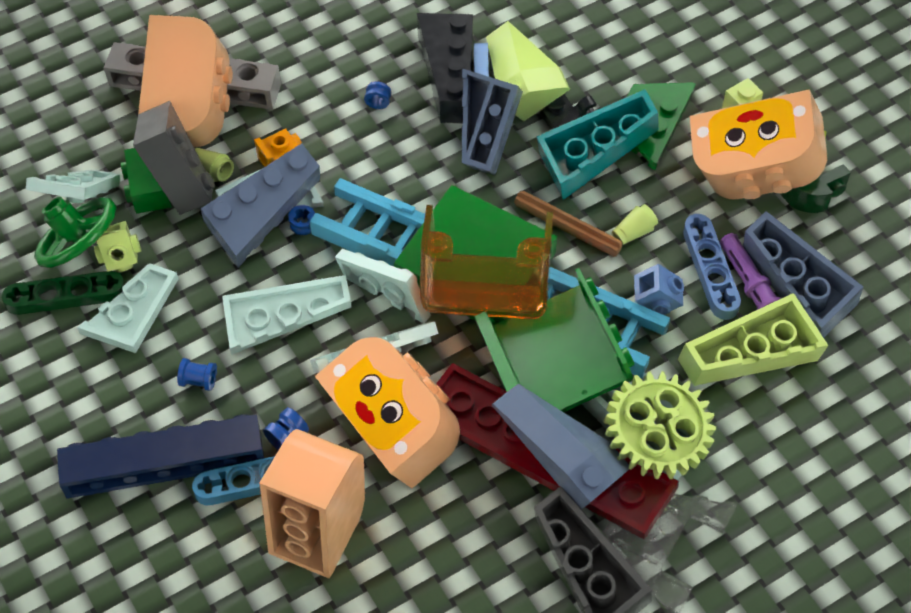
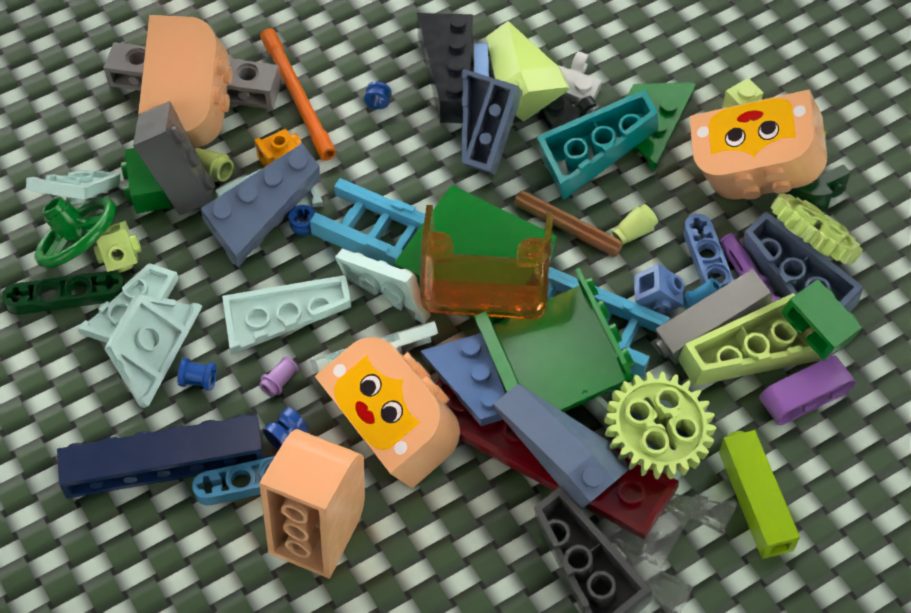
none -> light aqua wing [104,294,202,408]
none -> lavender pin [259,357,299,397]
none -> orange piece [260,28,337,161]
none -> medium blue wing [421,333,505,426]
none -> white plate [559,51,602,103]
none -> light grey brick [655,269,772,365]
none -> dark azure pin [683,278,722,310]
none -> lime brick [719,430,800,559]
none -> medium lavender beam [759,355,856,425]
none -> yellowish green gear [771,192,863,265]
none -> green piece [781,279,862,361]

